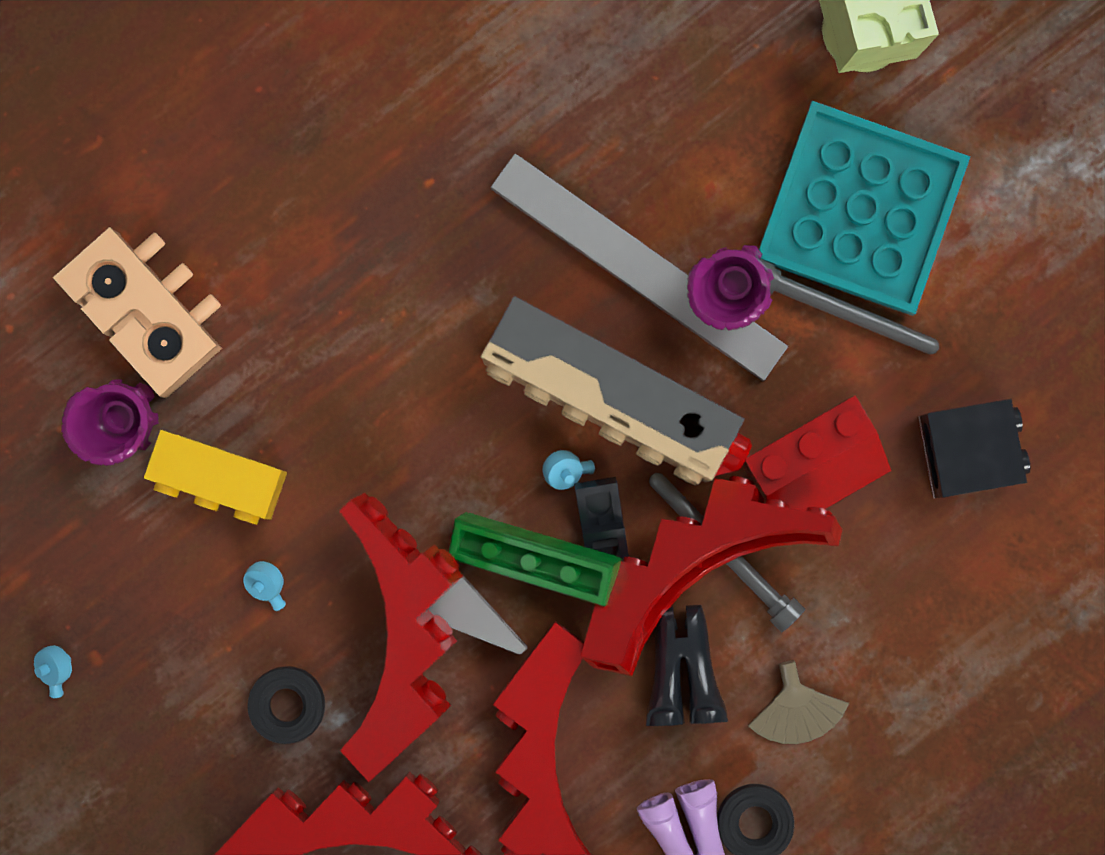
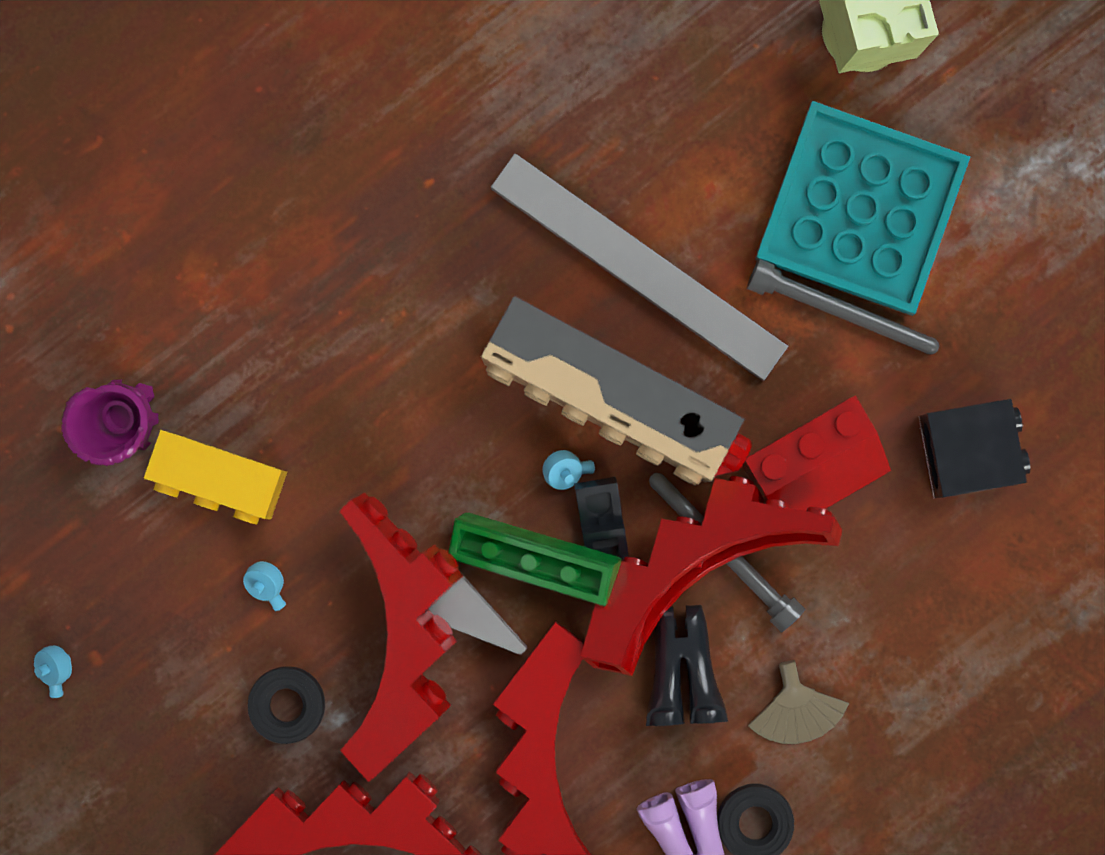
light nougat piece [53,227,222,398] -> none
magenta hair [687,245,774,330] -> none

